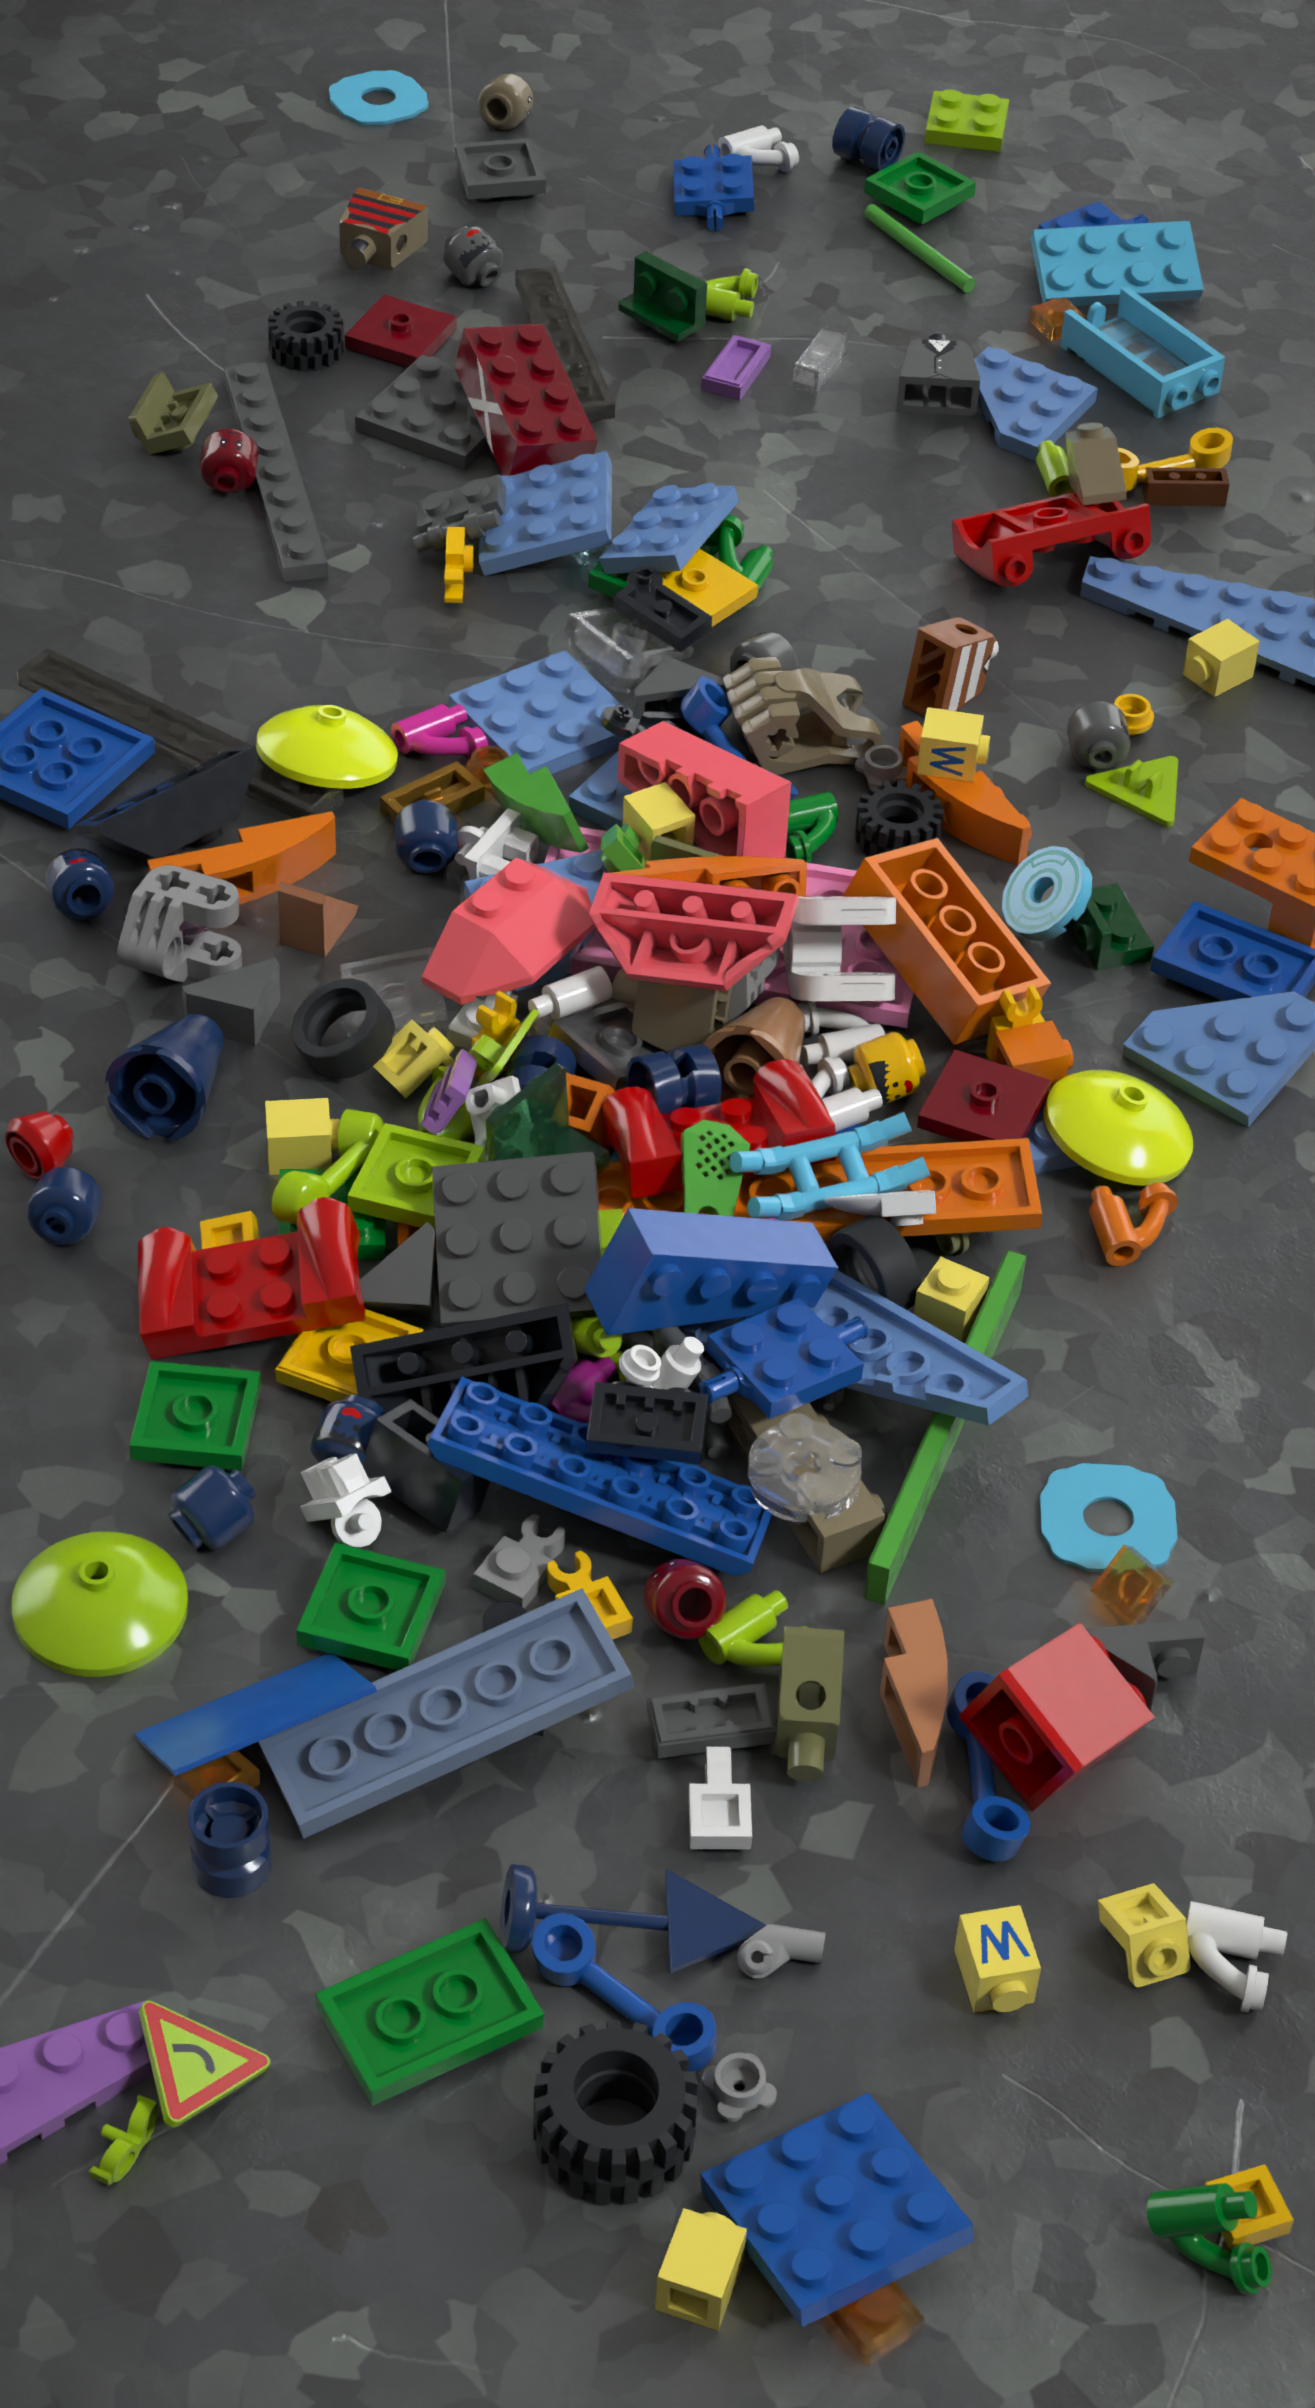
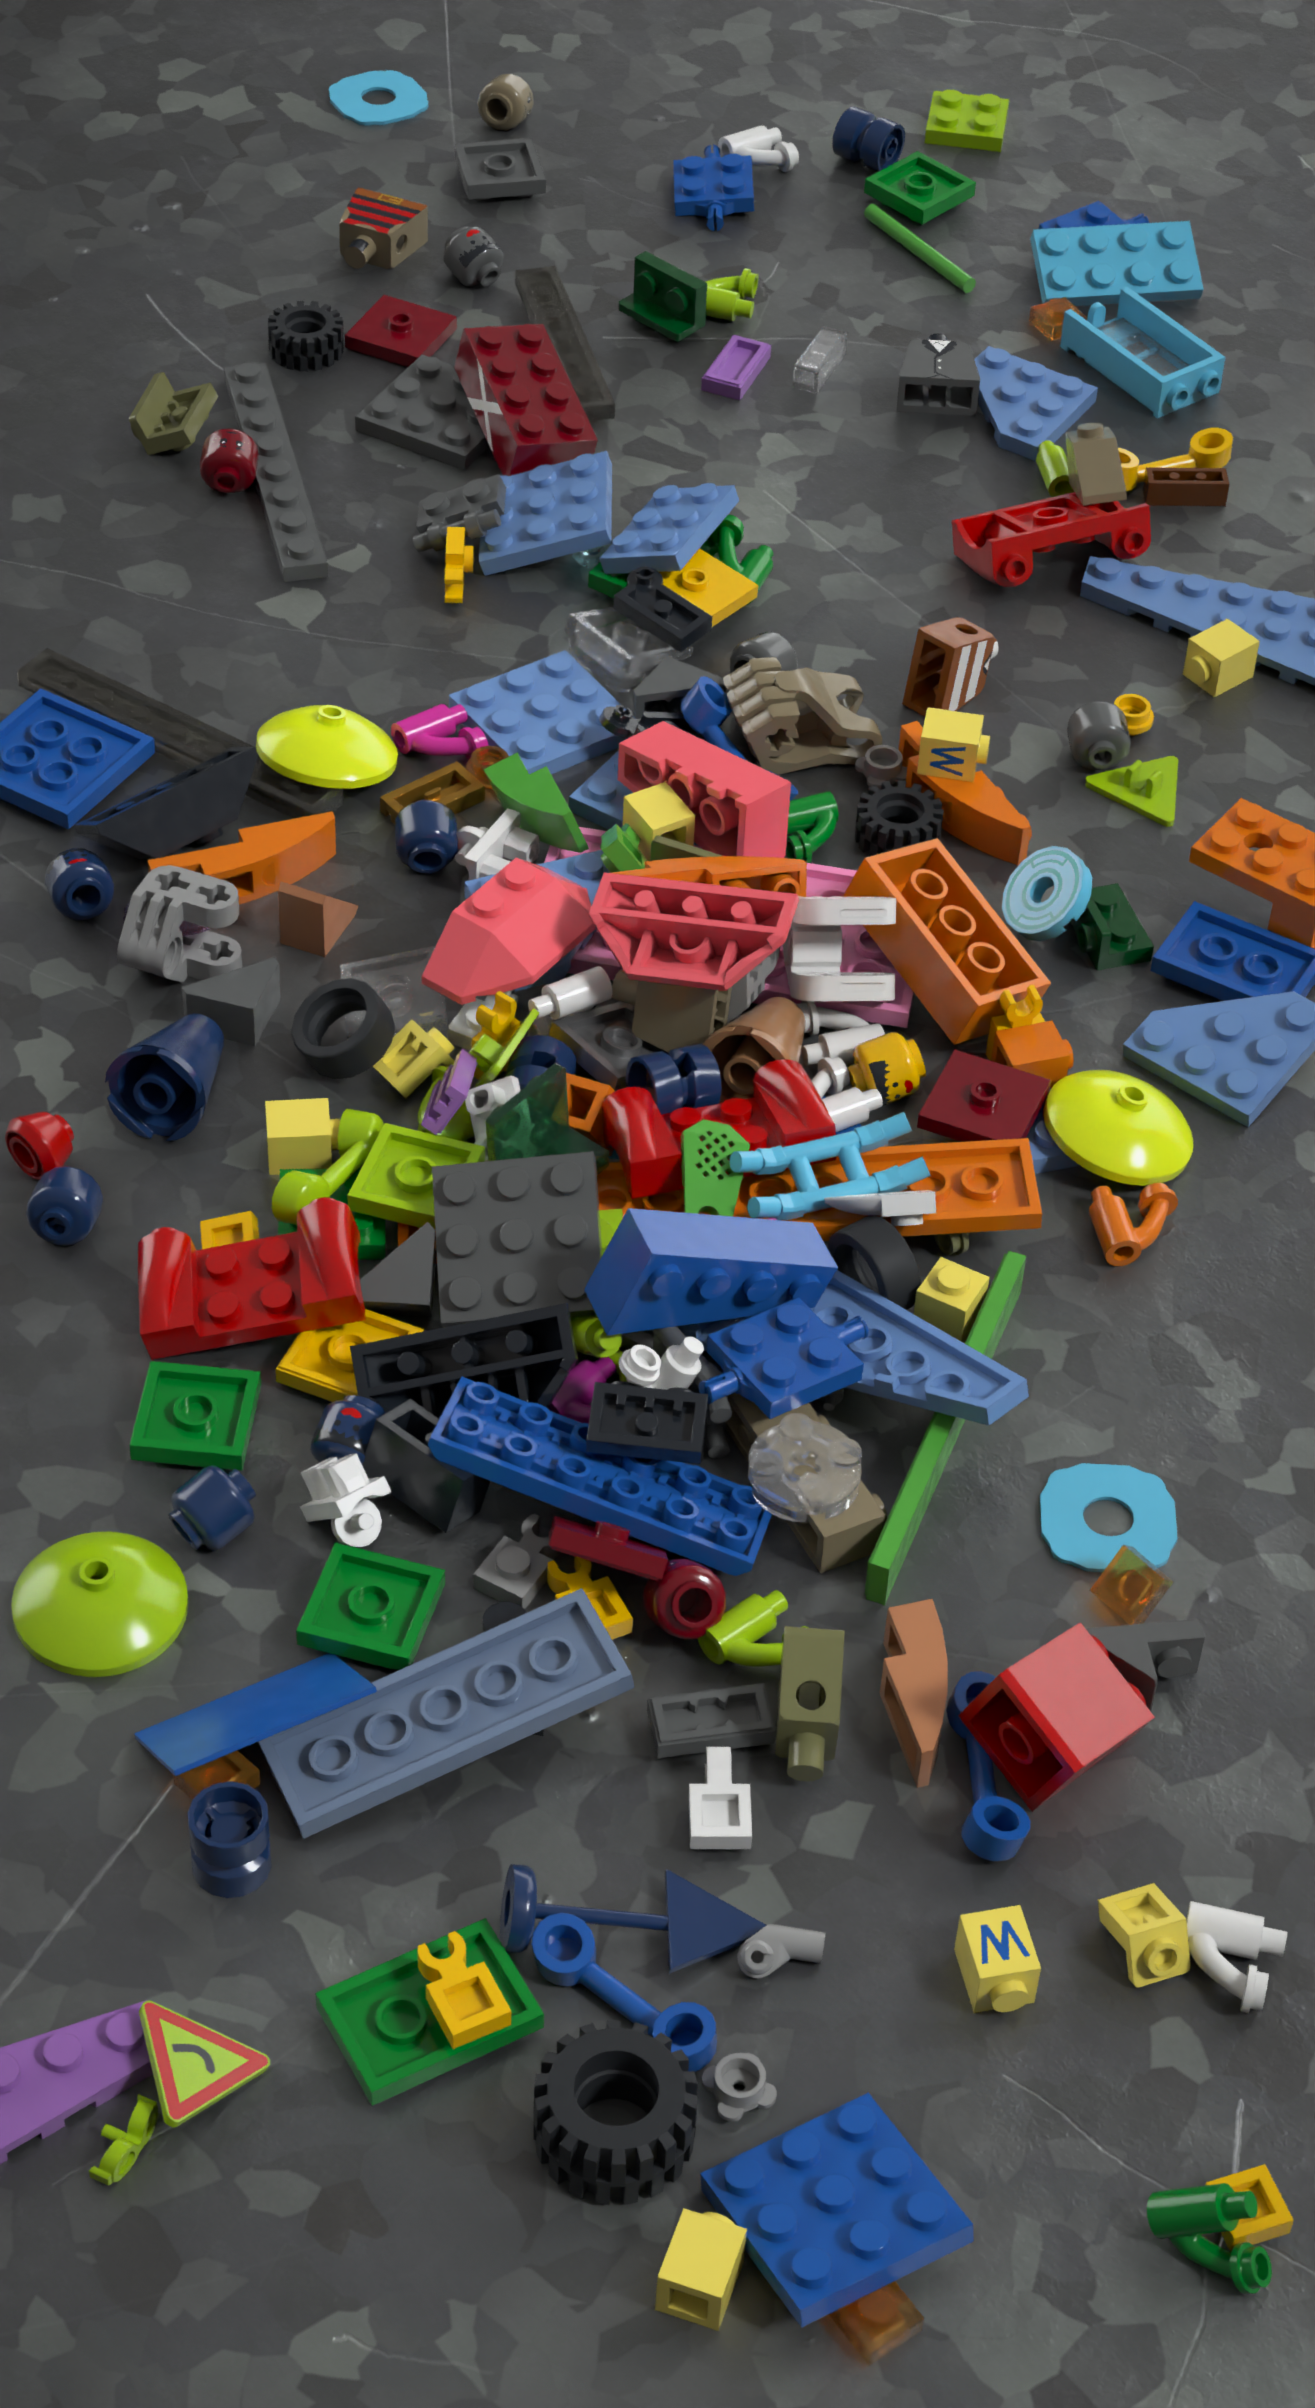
none -> yellow plate [418,1931,512,2049]
none -> dark red plate [549,1515,668,1581]

